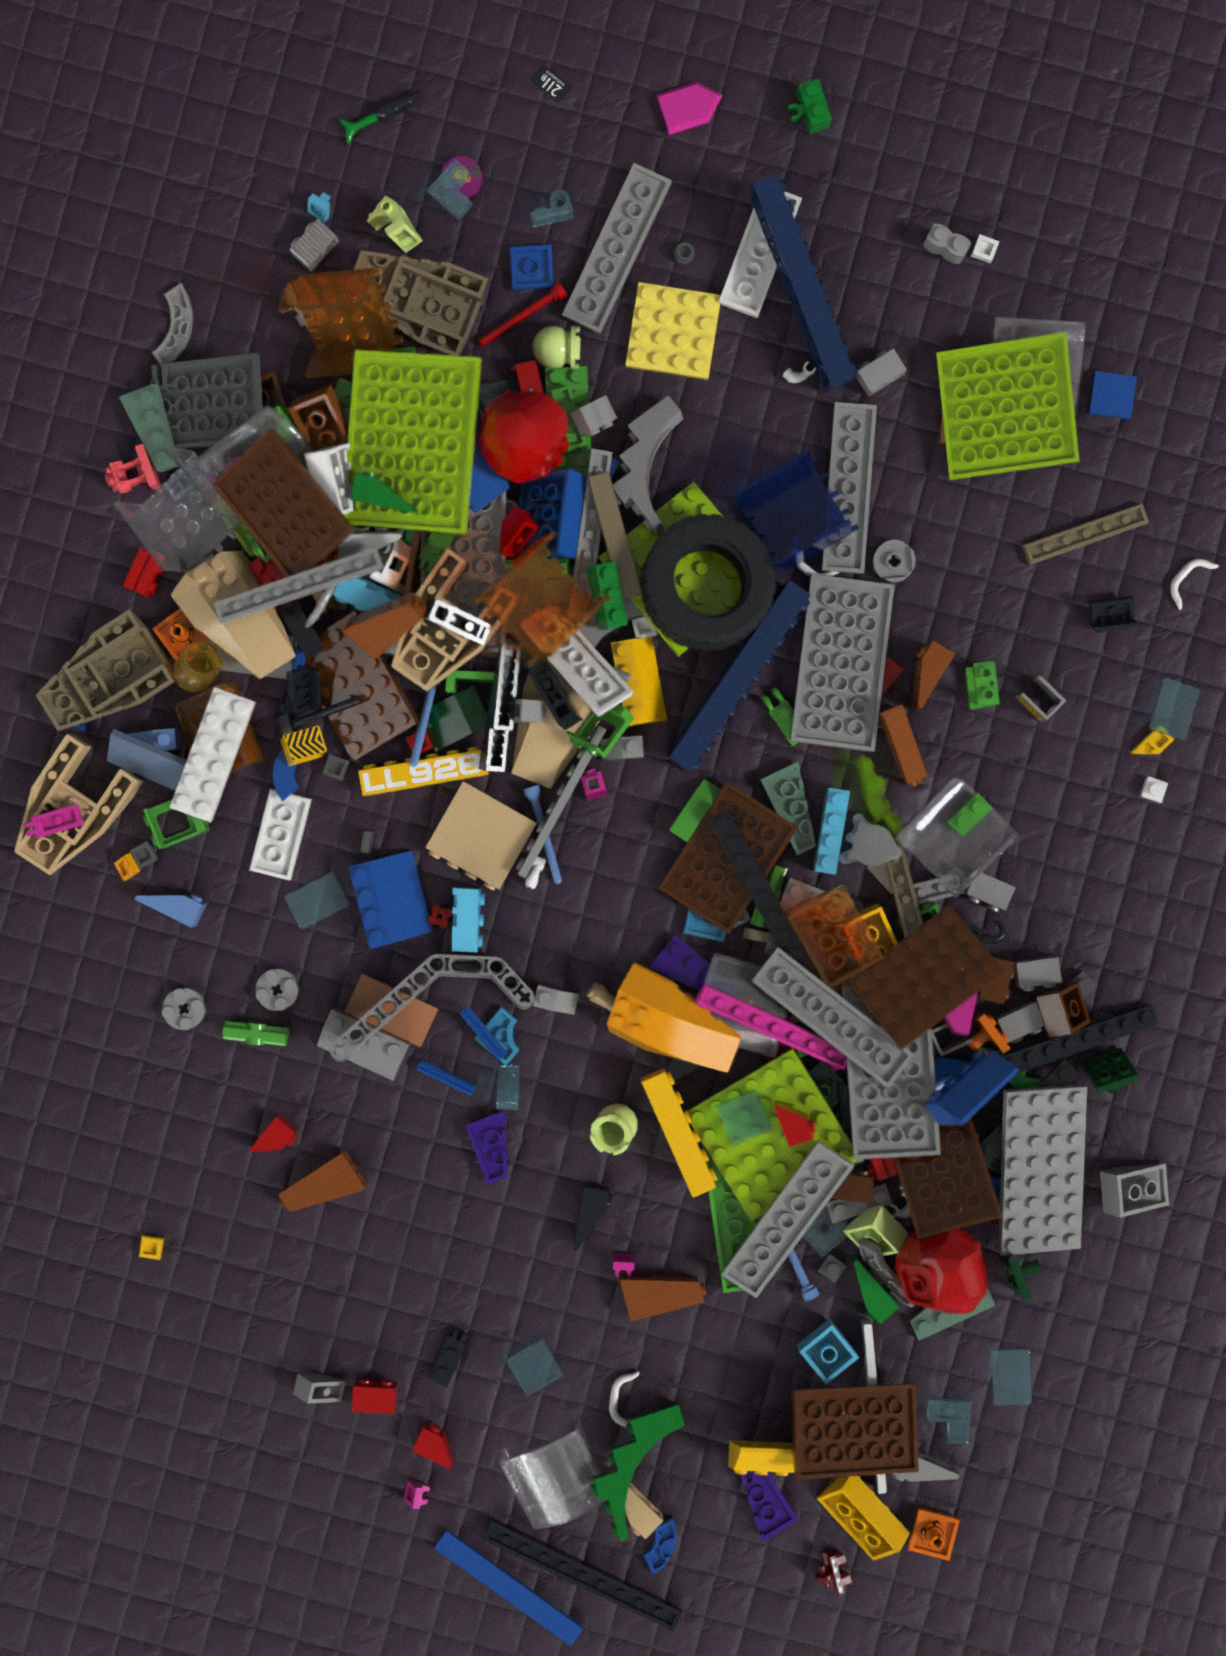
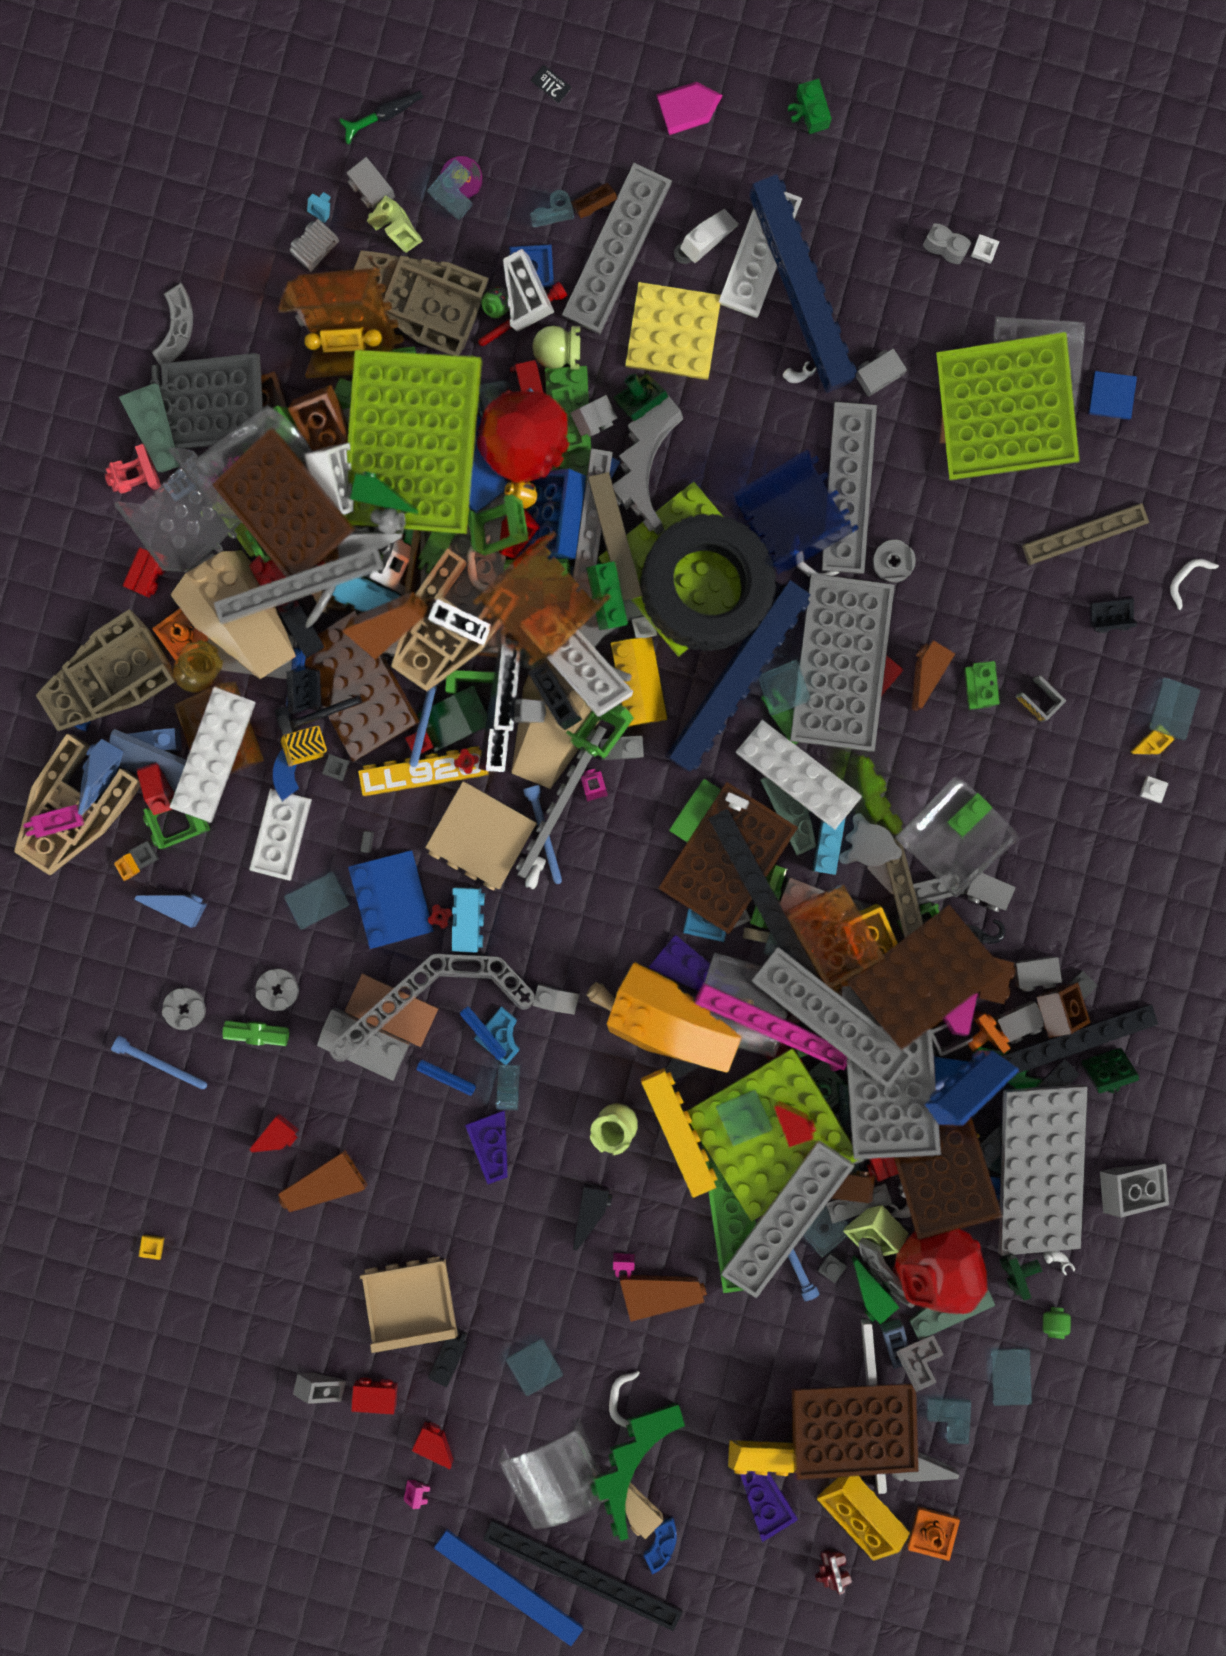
medium azure brick [797,1318,859,1384] -> none
dark orange slope [878,705,927,787] -> none
none -> medium blue slope [78,739,124,816]
none -> medium blue piece [111,1035,207,1089]
none -> red slope [137,762,175,815]
none -> yellow plate [304,327,382,352]
none -> light grey brick [347,157,395,210]
none -> tan panel [360,1256,458,1353]
none -> light grey animal [371,508,405,535]
none -> red plate [454,749,479,774]
none -> white animal [466,535,497,594]
none -> bright green window [468,494,528,556]
none -> bright green head [481,286,510,319]
none -> white wedge [503,249,554,332]
none -> yellow head [504,481,537,509]
none -> reddish brown plate [571,182,618,219]
none -> dark green plate [613,373,669,422]
none -> white slope [680,209,739,263]
none -> white plate [726,793,749,811]
none -> white plate [736,720,862,830]
none -> clear light blue tile [759,660,811,716]
none -> sand blue slope [880,1319,909,1369]
none -> light grey plate [896,1335,943,1392]
none -> white arm [1043,1251,1075,1275]
none -> bright green head [1043,1307,1071,1339]

